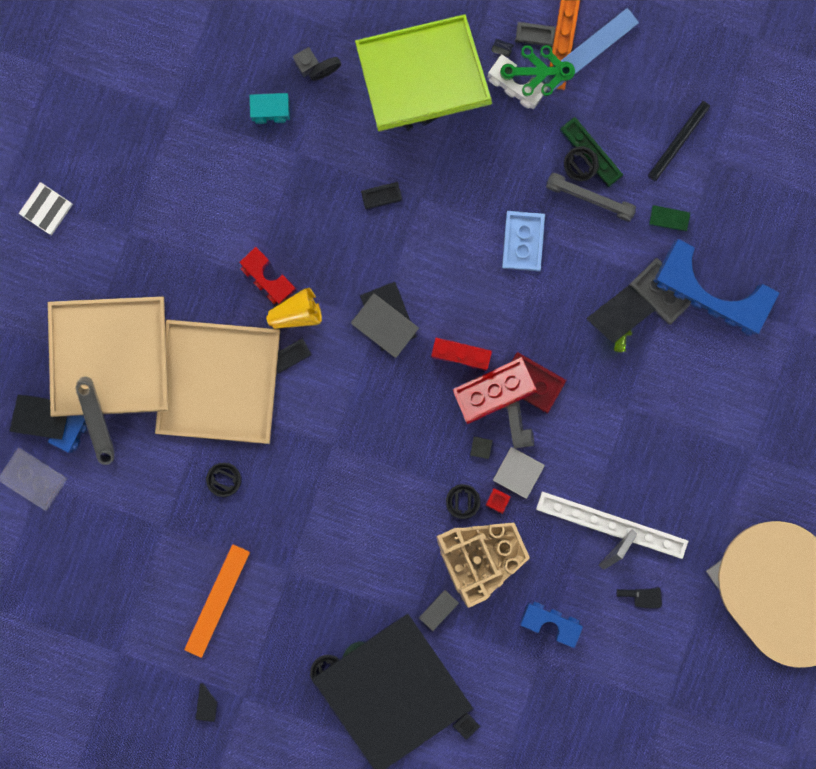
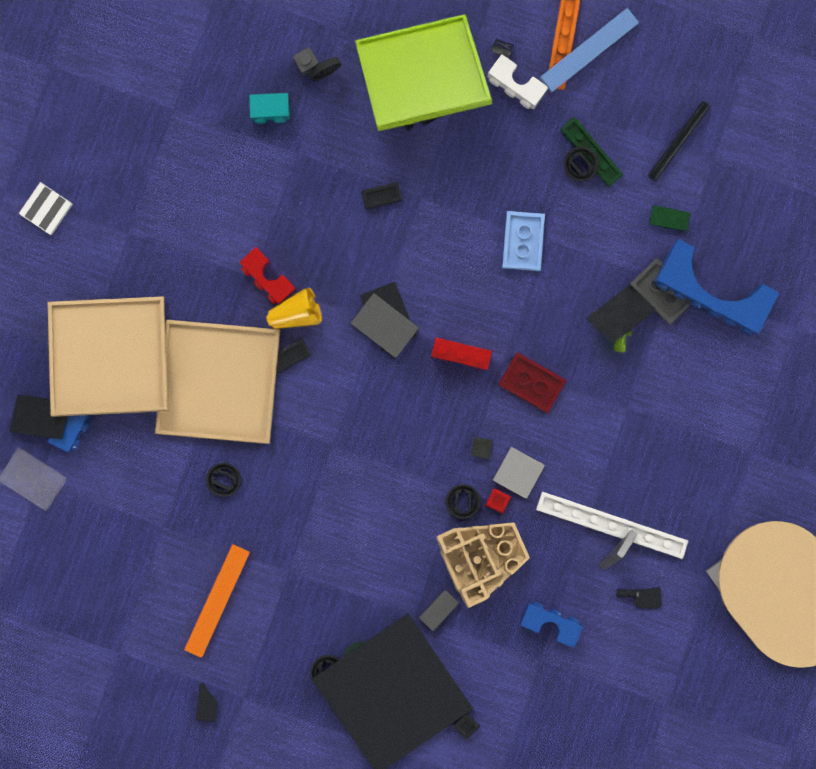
dark grey piece [75,377,115,465] -> none
tile [452,357,537,424] -> none
green plant [500,45,575,97] -> none
dark grey beam [501,401,534,448] -> none
dark grey tile [515,22,556,47] -> none
dark grey piece [546,173,636,222] -> none

